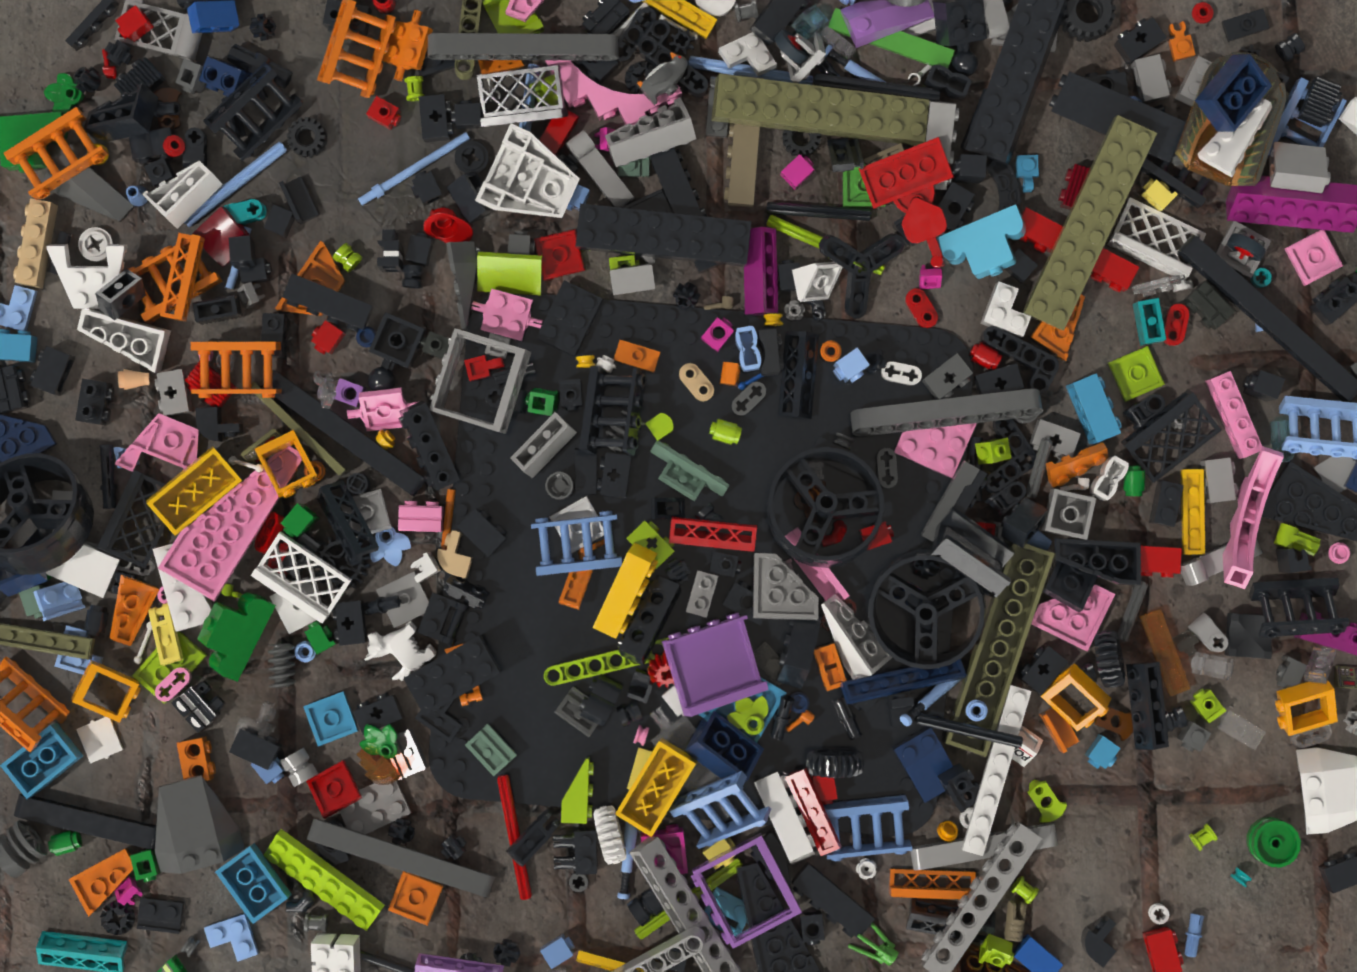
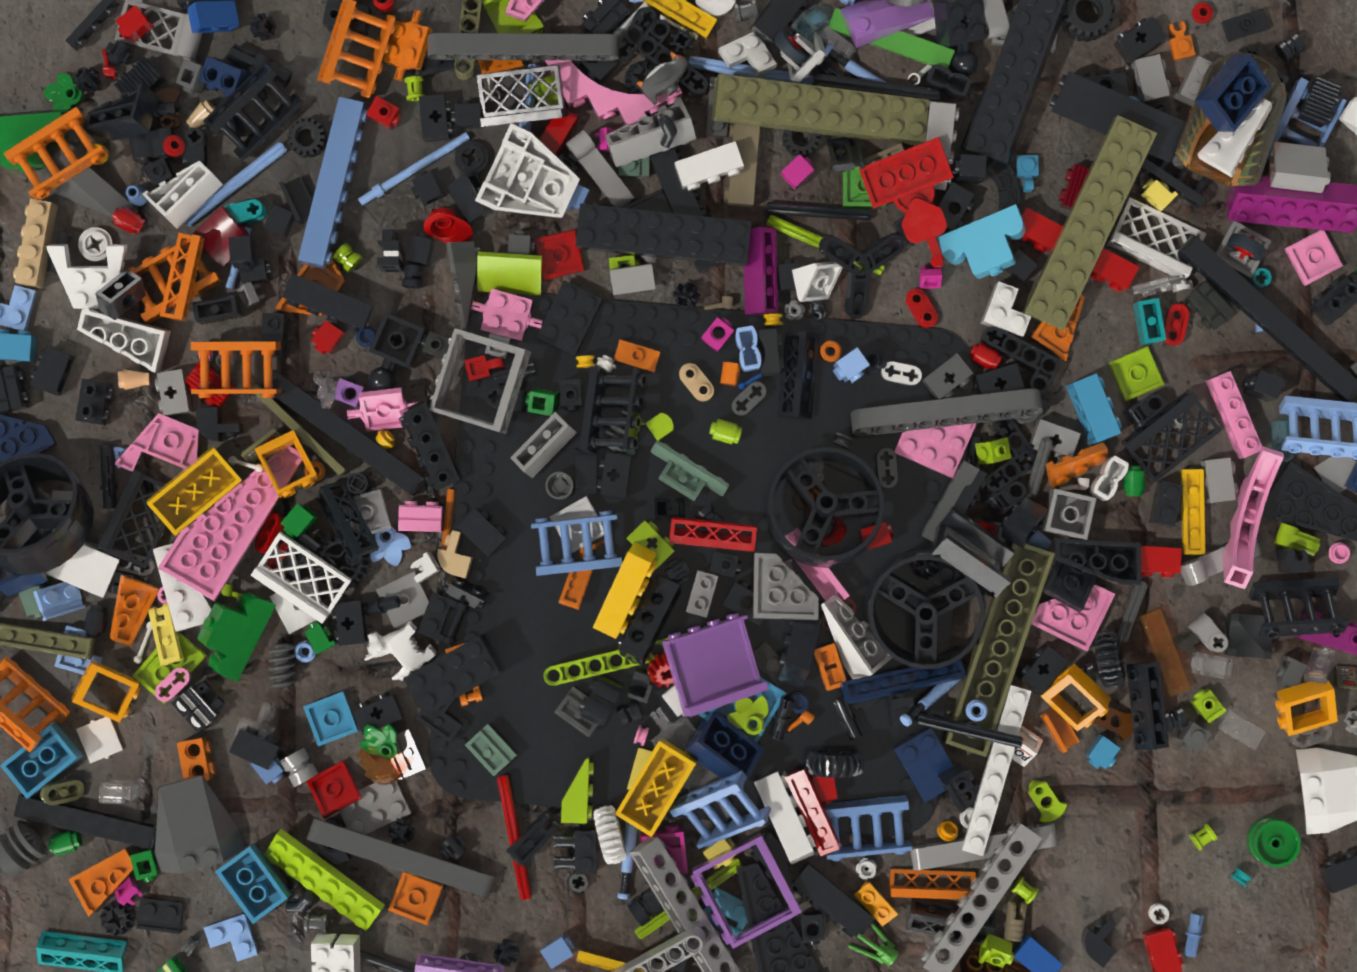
none -> olive plate [40,778,84,805]
none -> clear brick [99,780,139,804]
none -> red brick [111,206,145,235]
none -> tan cone [186,99,216,128]
none -> medium blue brick [298,97,368,270]
none -> black arm [658,115,677,148]
none -> white brick [675,141,744,191]
none -> light orange hinge [854,881,898,926]

